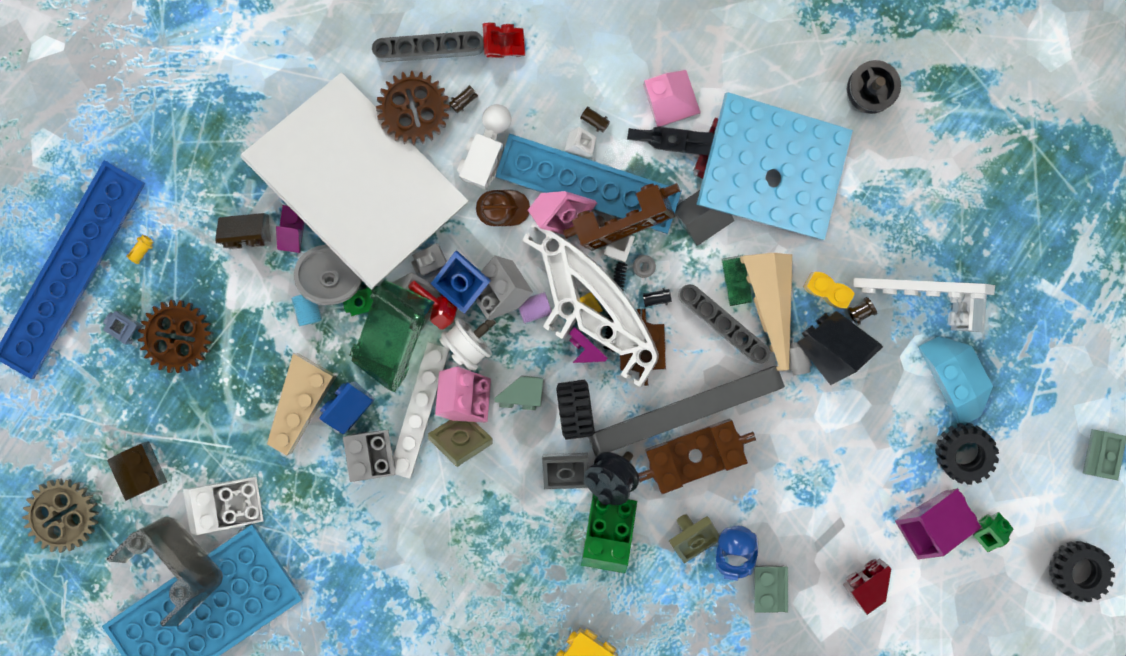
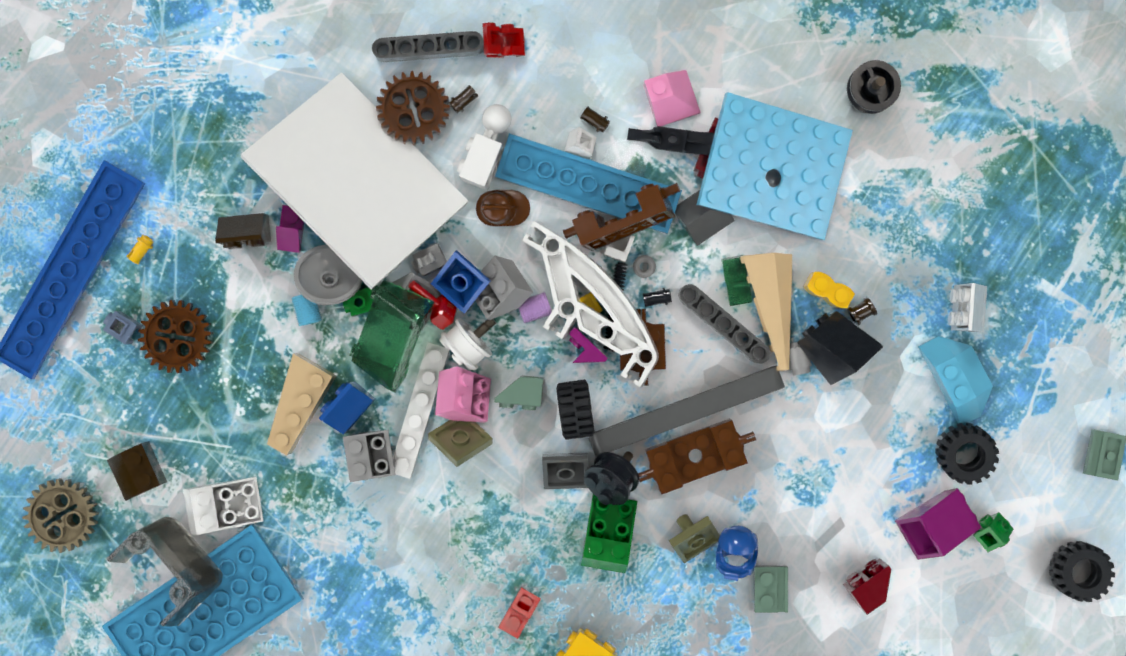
bright pink slope [528,191,597,235] -> none
white plate [854,278,995,299] -> none
none -> slope [498,587,541,639]

